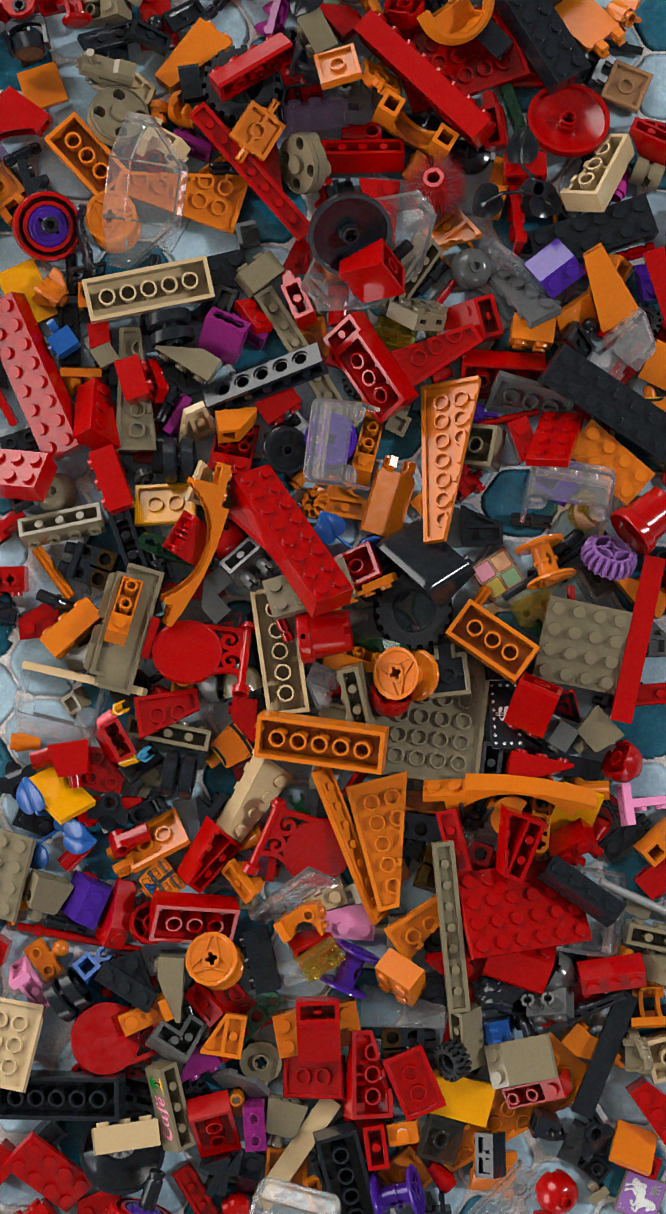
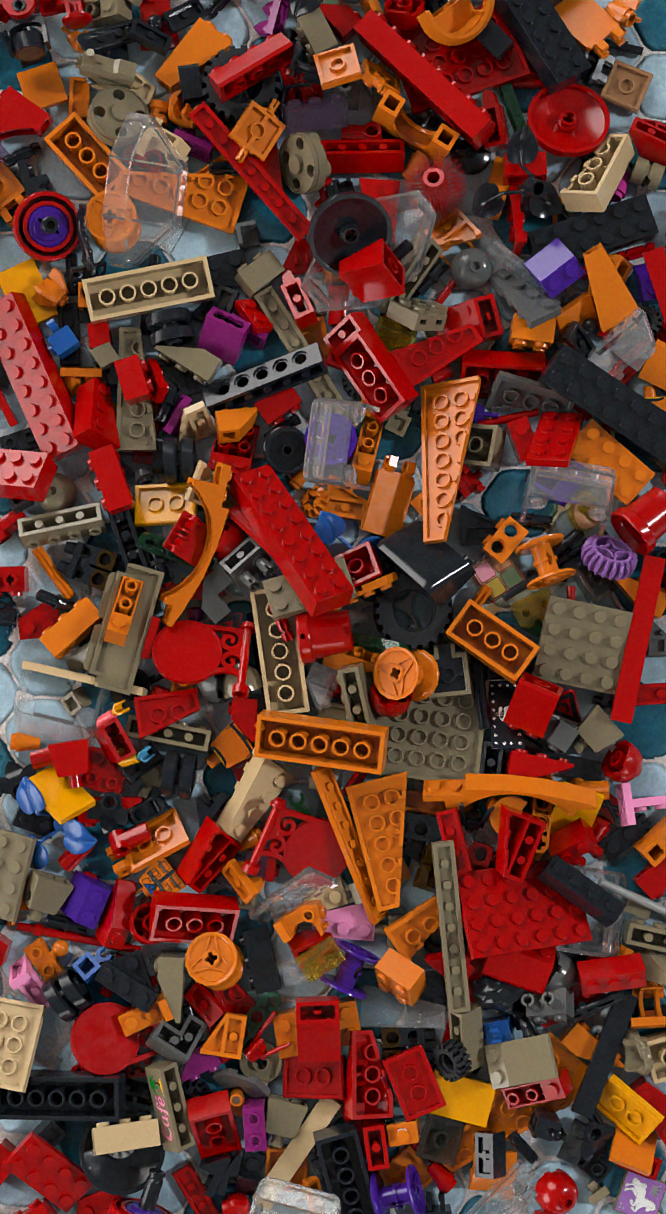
none -> orange piece [61,26,89,53]
none -> orange tile [68,76,90,121]
none -> magenta hinge [187,607,204,622]
none -> red plant [244,1011,291,1062]
none -> black axle [470,655,490,730]
none -> orange brick [481,516,529,566]
none -> black axle [508,1131,538,1164]
none -> light orange tile [596,1073,664,1145]

